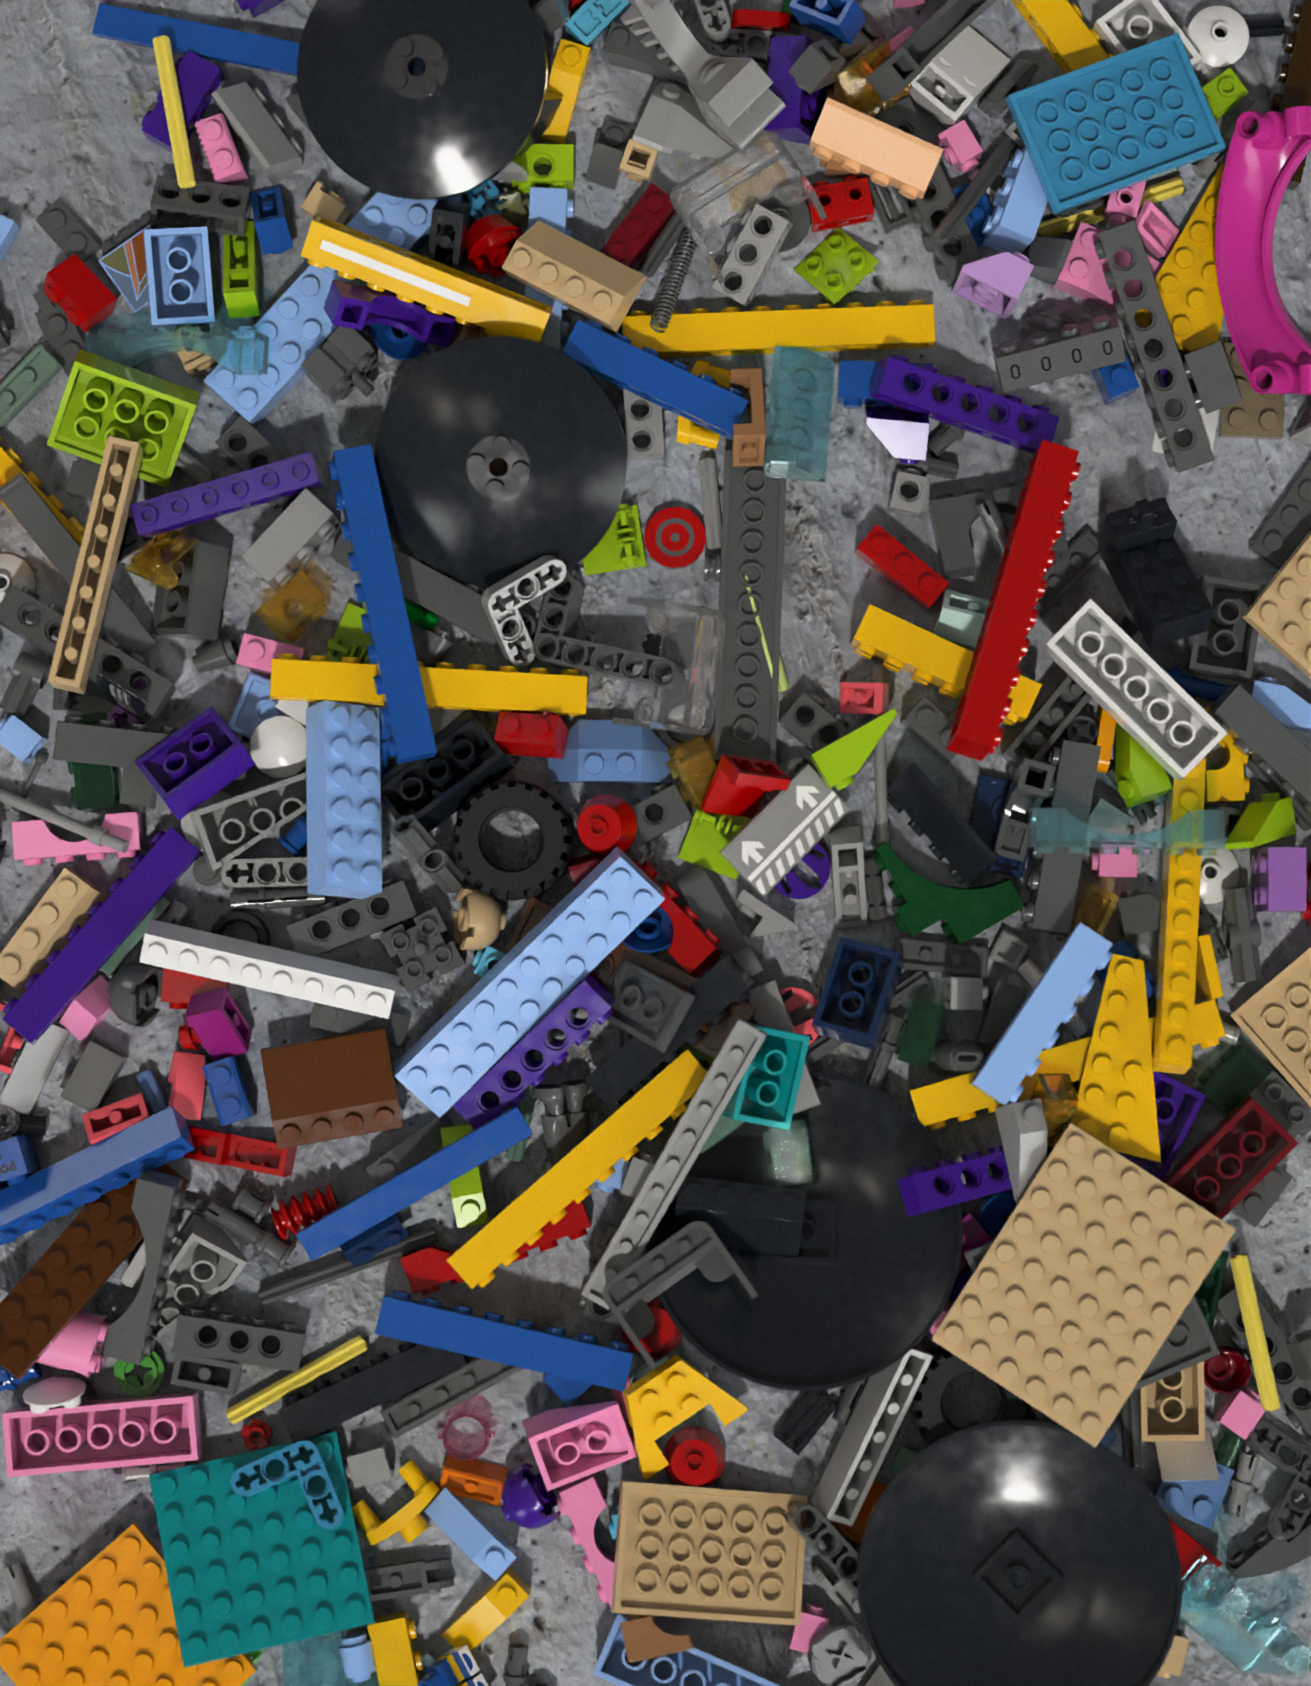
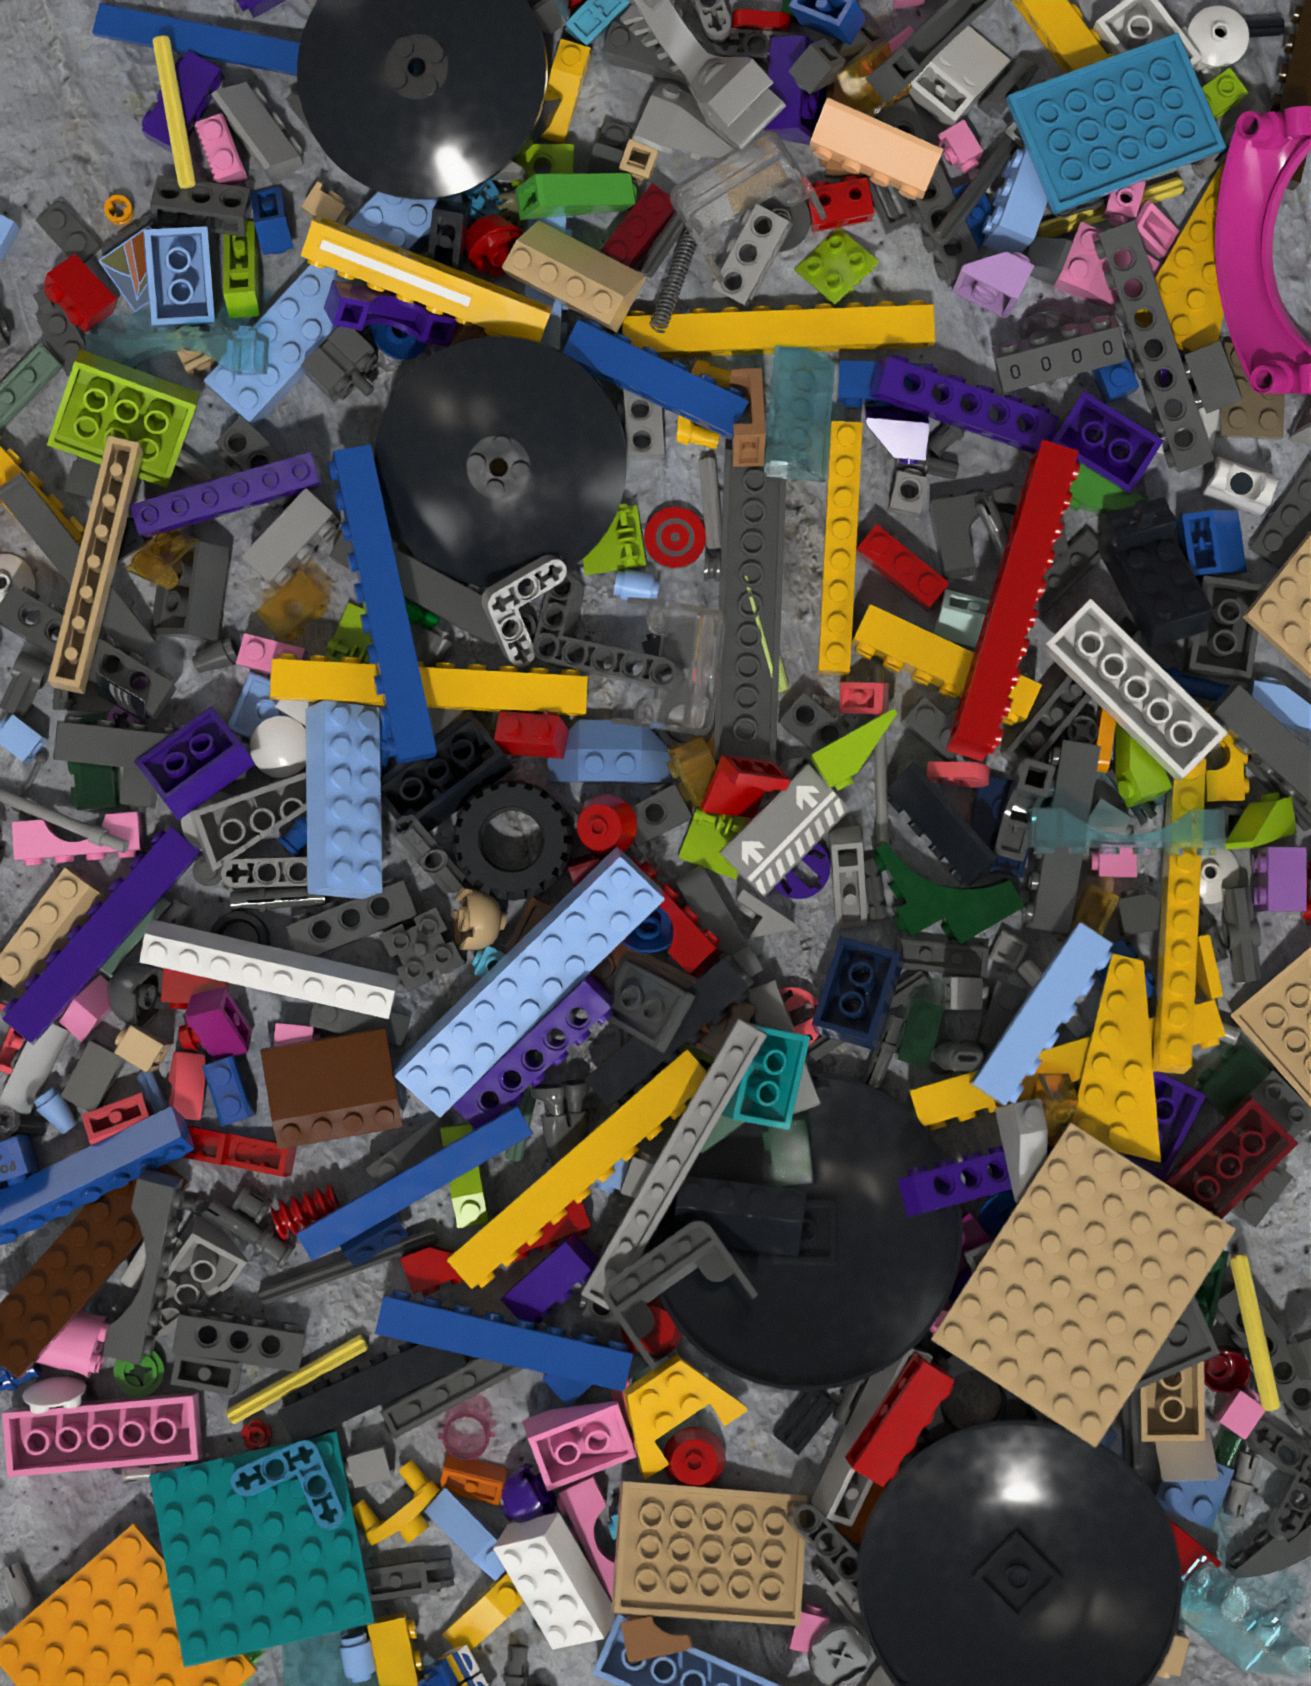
none -> light blue cone [33,1086,78,1134]
none -> light orange bush [104,194,134,226]
none -> tan brick [114,1025,173,1073]
none -> bright pink brick [273,1023,321,1046]
none -> white brick [493,1512,618,1649]
none -> dark purple brick [500,1232,599,1324]
none -> bright green slope [515,173,637,220]
none -> light blue brick [613,569,660,605]
none -> yellow brick [817,421,863,676]
none -> red brick [845,1351,955,1487]
none -> coral piece [926,761,990,788]
none -> dark purple slope [1052,391,1164,494]
none -> bright green slope [1068,464,1149,514]
none -> blue slope [1176,510,1247,579]
none -> white piece [1202,456,1279,515]

